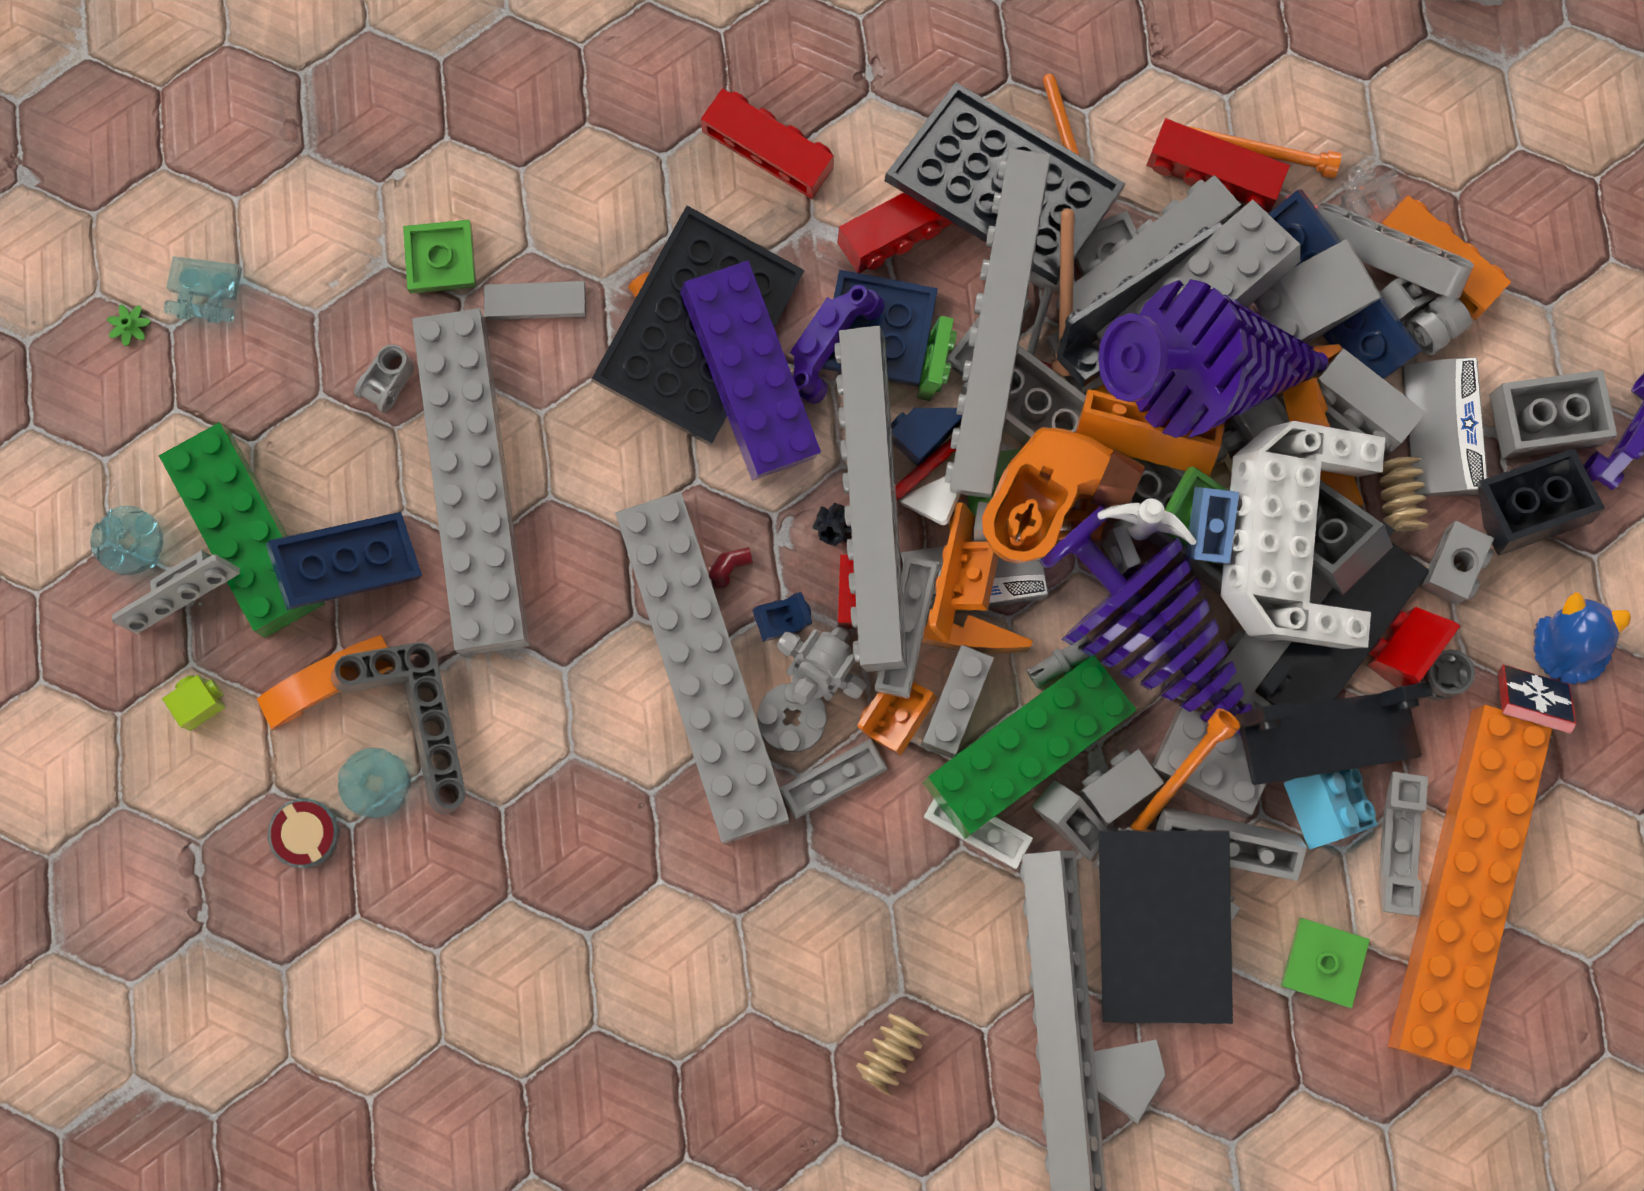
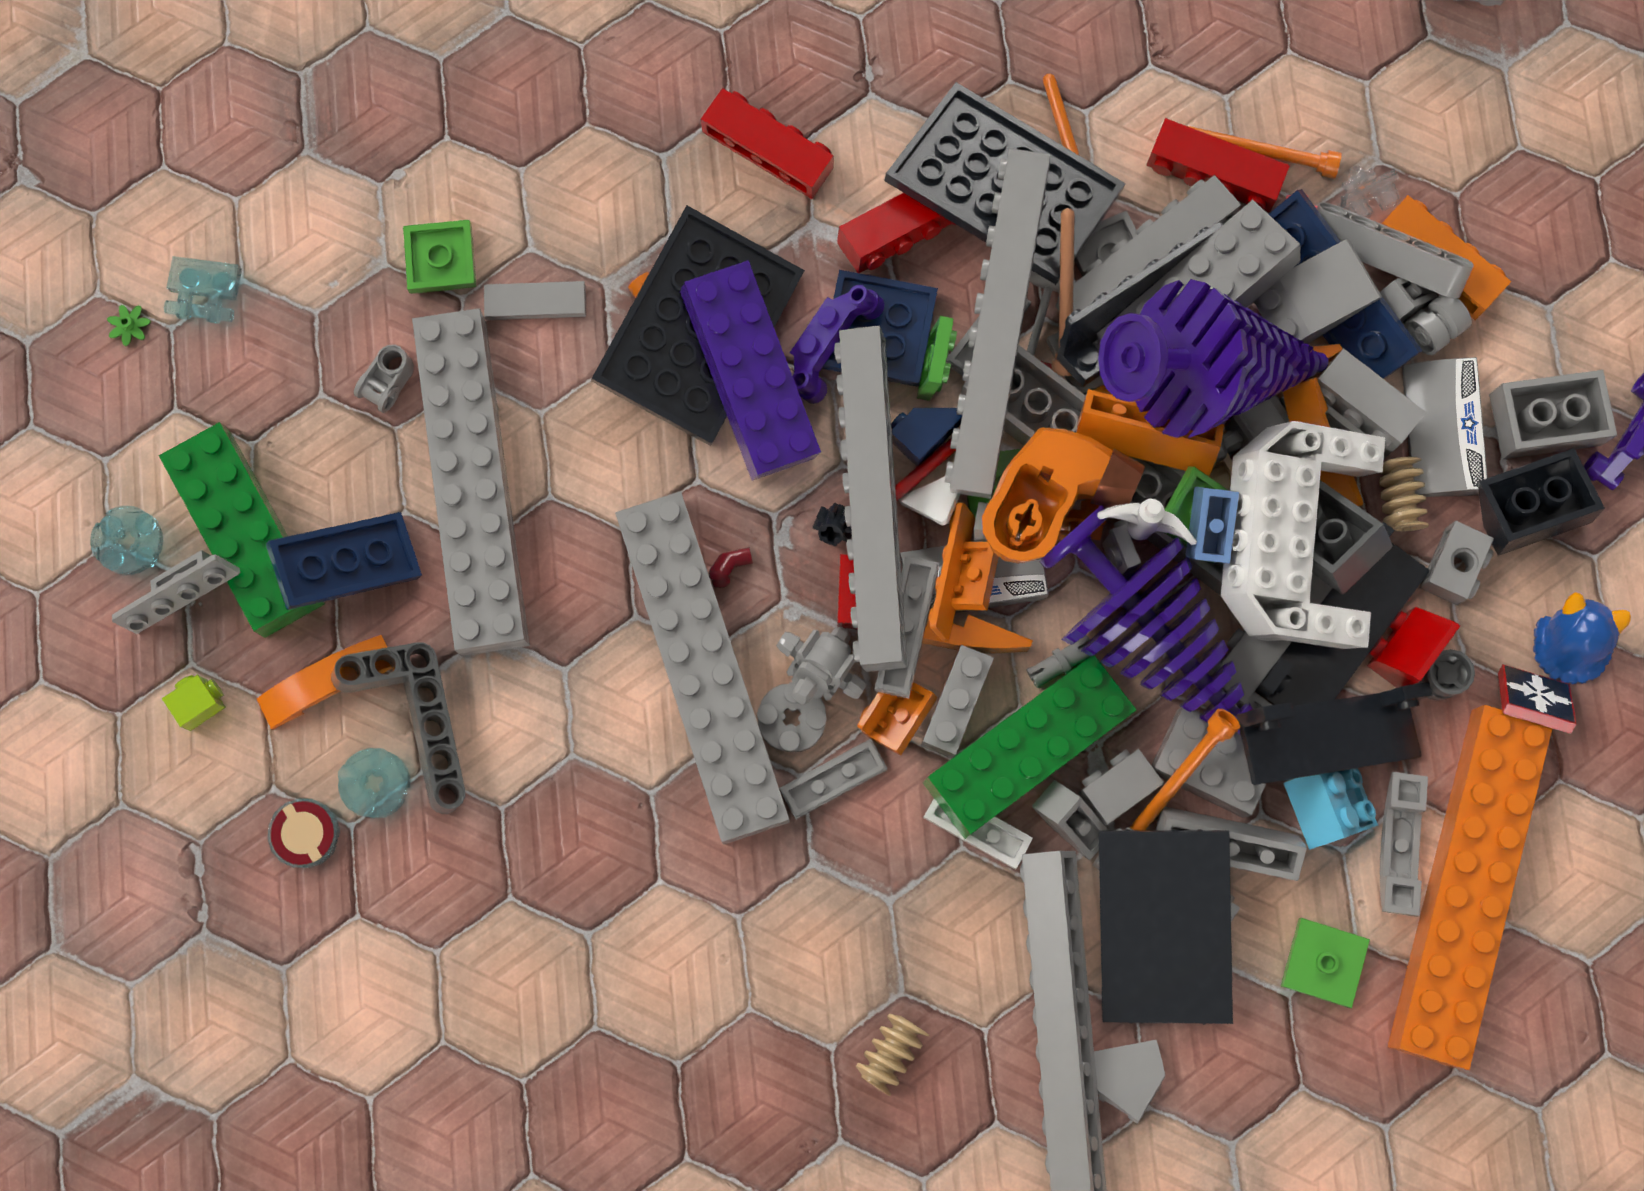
dark blue bracket [752,592,812,642] -> none

